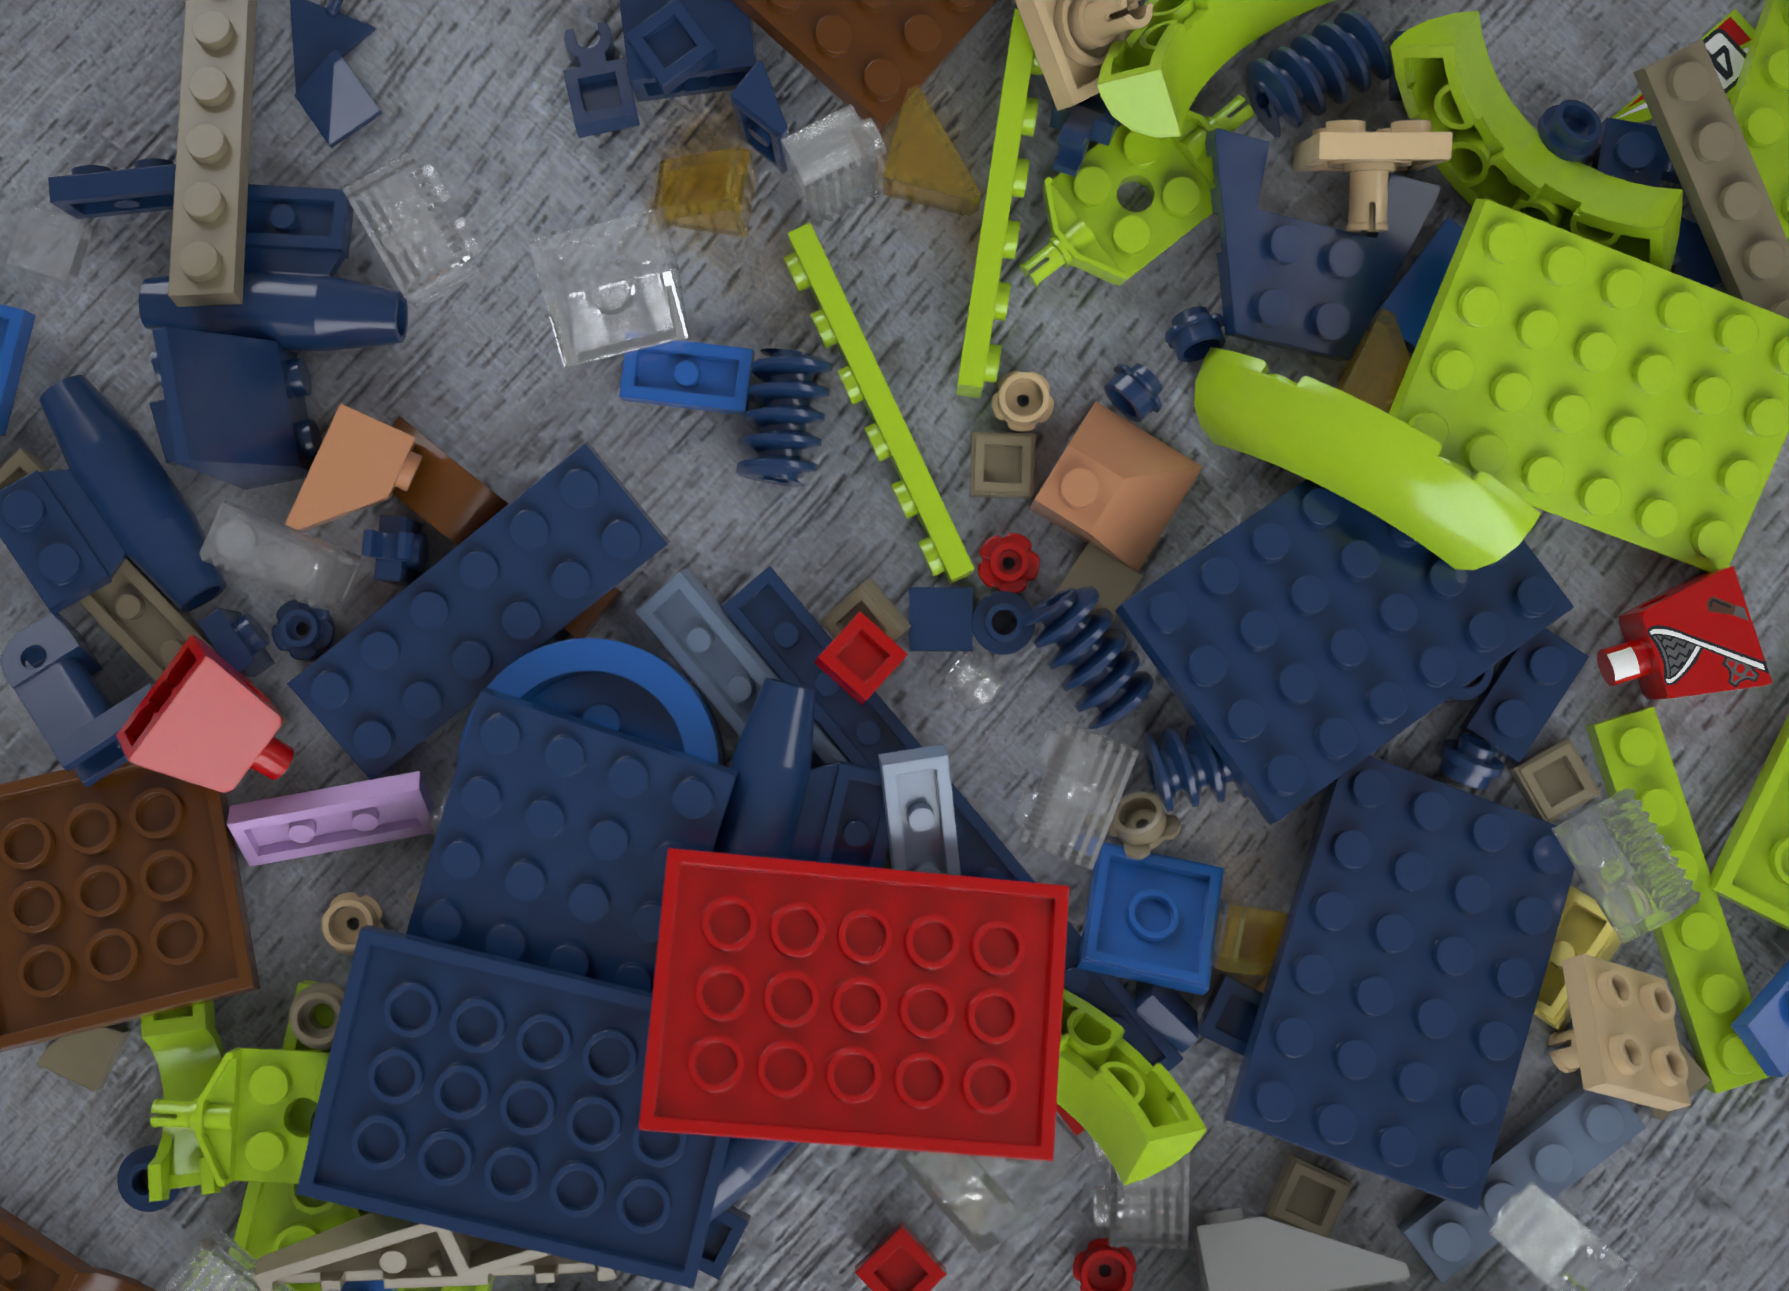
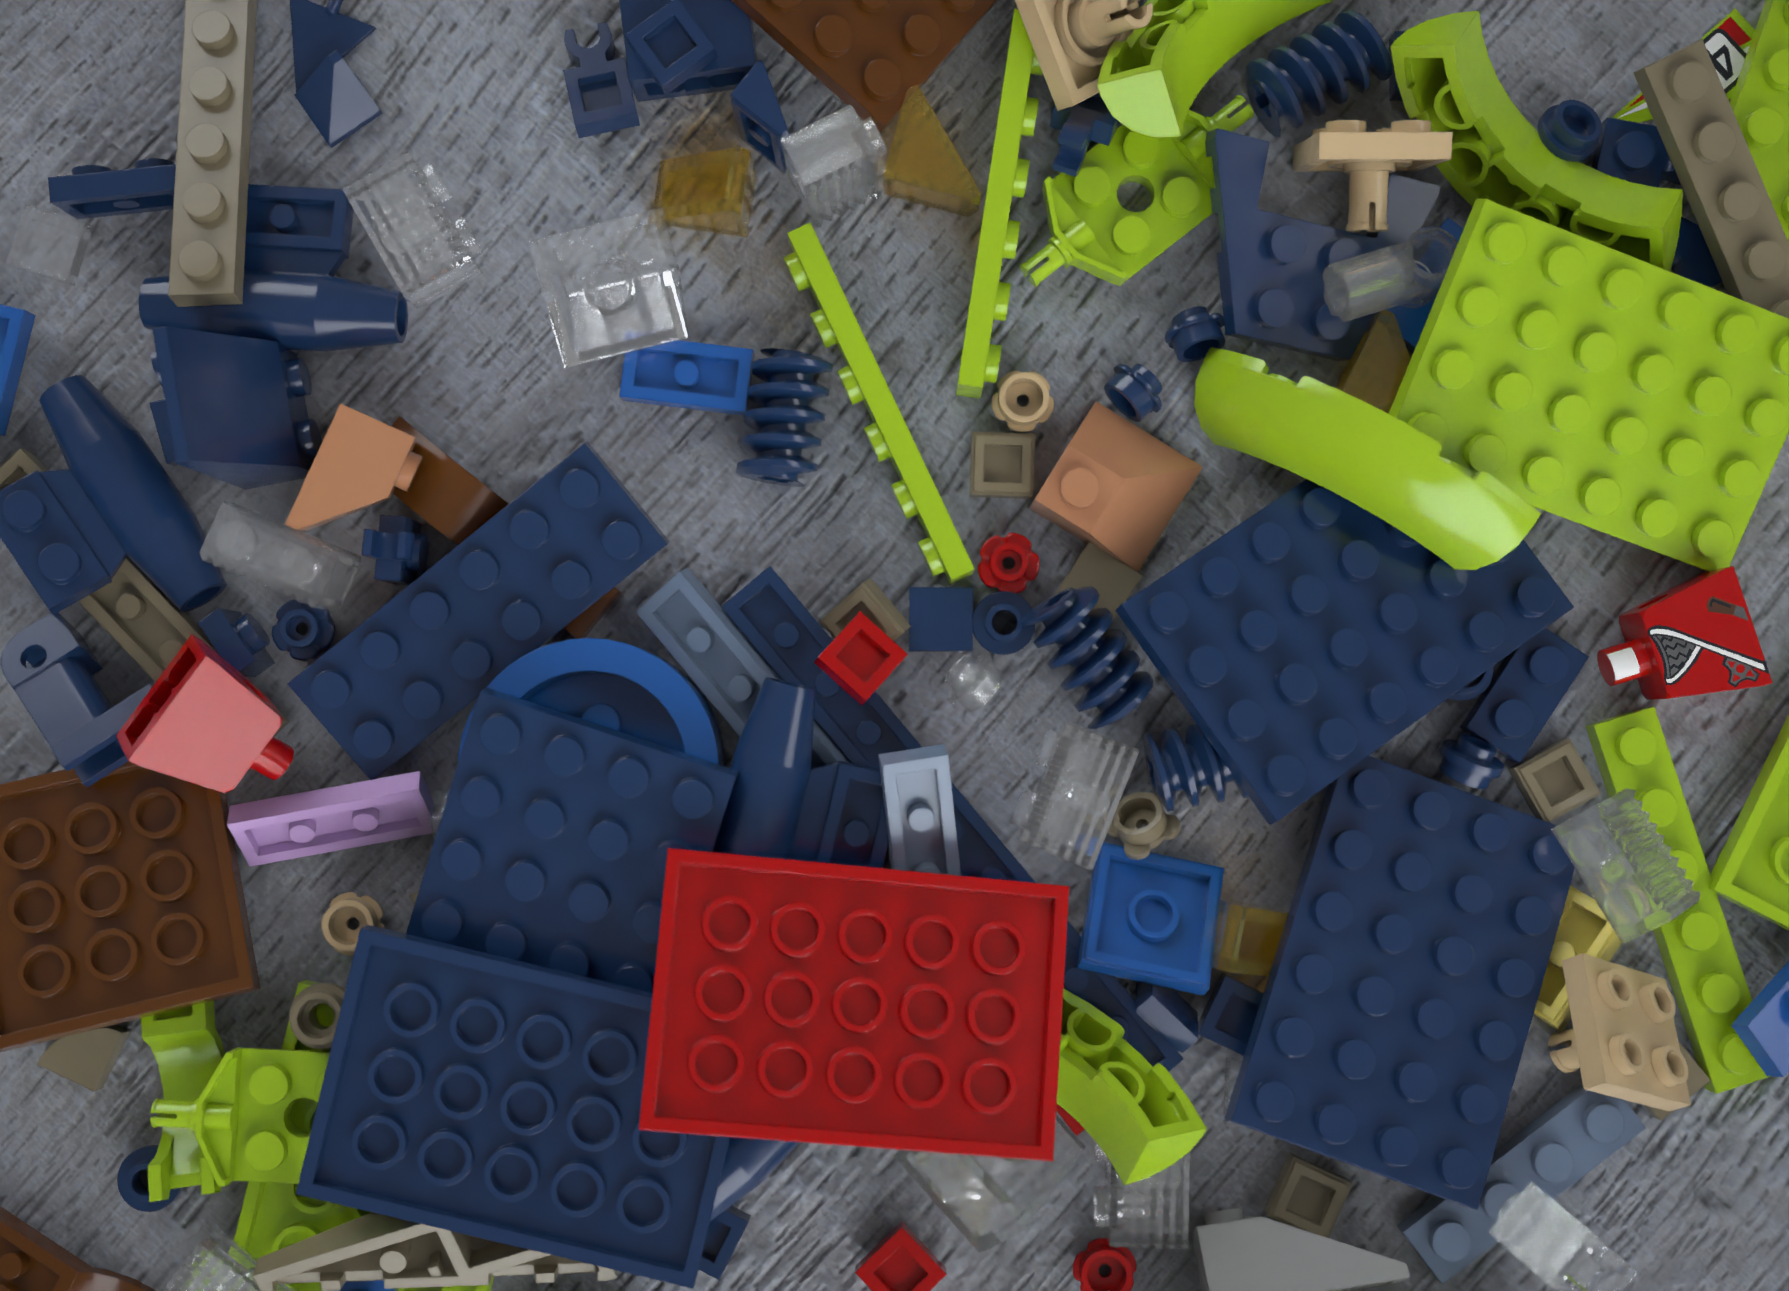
none -> clear piece [1322,226,1458,322]

